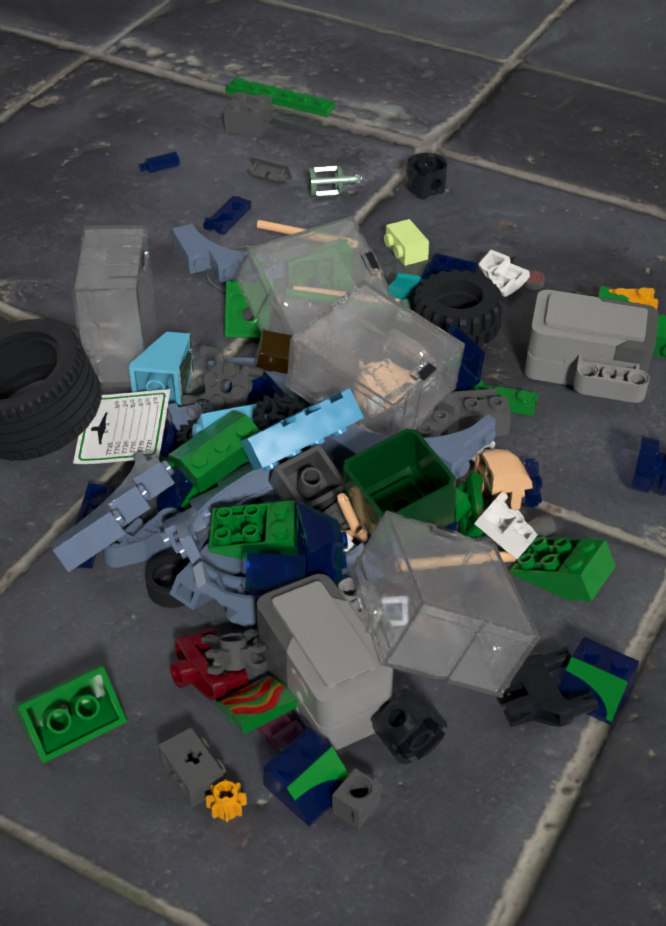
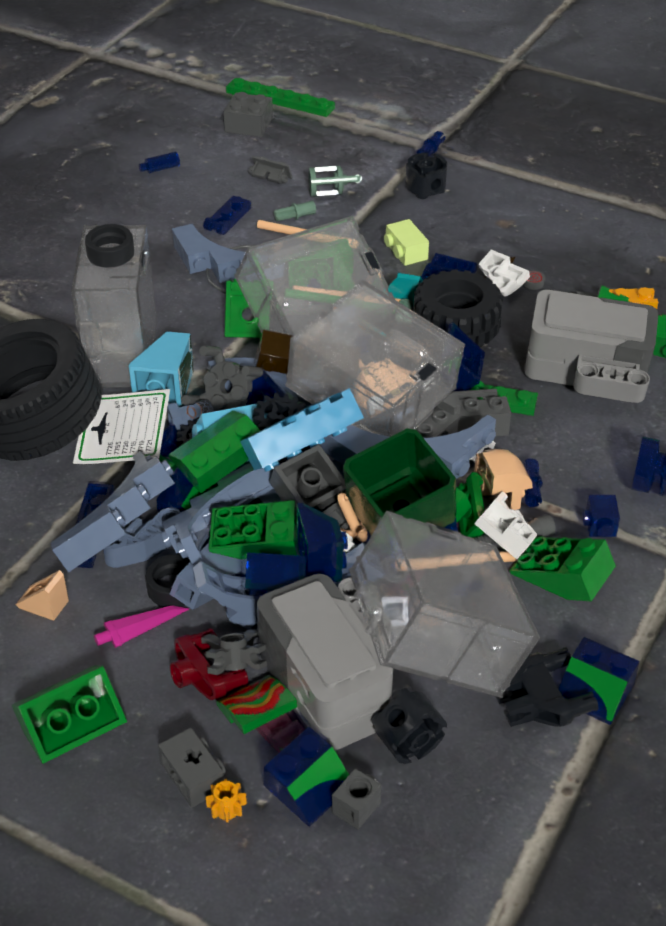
none -> light nougat slope [16,570,69,621]
none -> black tyre [85,224,134,268]
none -> dark pink bar [94,606,189,648]
none -> sand green axle [274,201,316,221]
none -> clear blue pin [417,131,445,156]
none -> clear blue brick [583,495,620,537]

